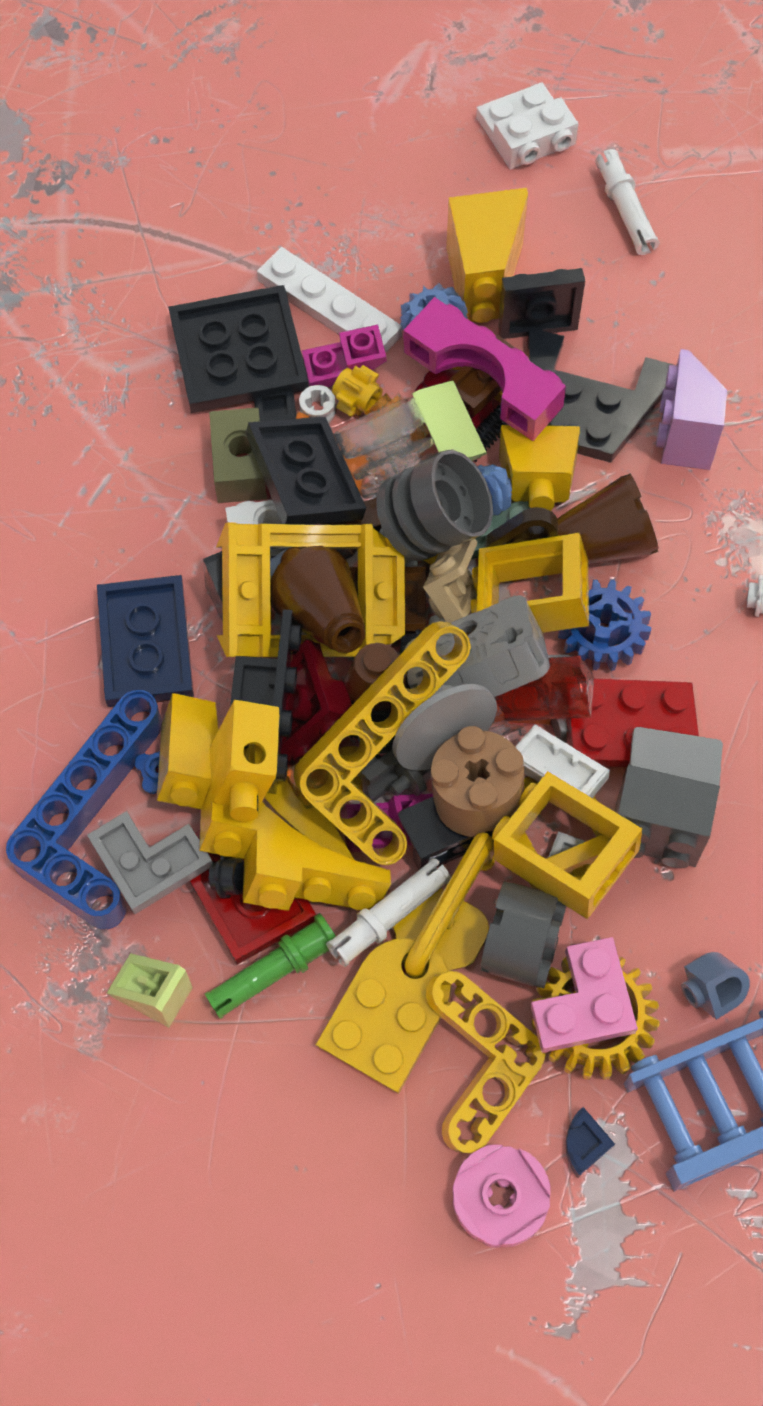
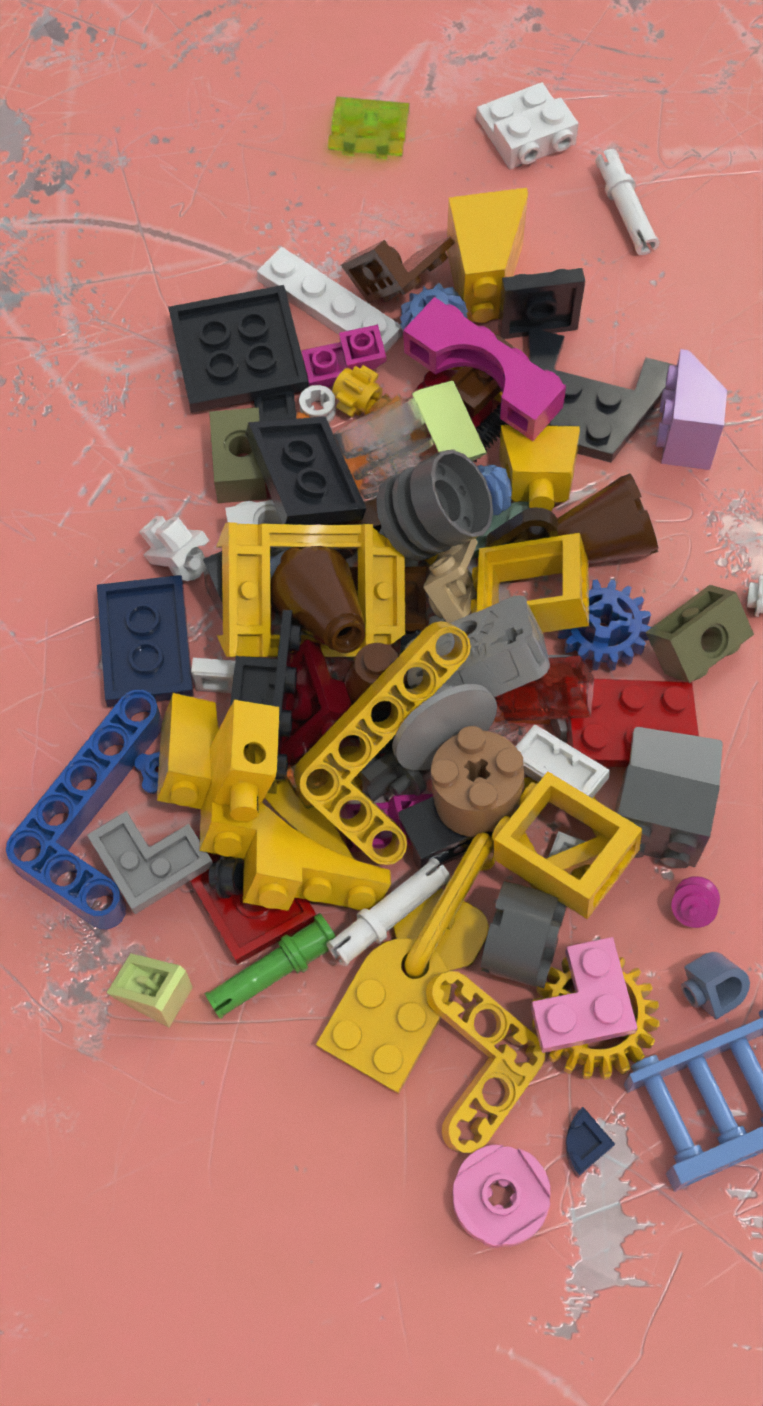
none -> white hips [139,516,210,581]
none -> white tile [191,658,235,693]
none -> clear neon green plate [328,96,410,159]
none -> reddish brown bracket [341,236,455,304]
none -> olive brick [645,585,754,683]
none -> dark pink wheel [672,876,720,928]

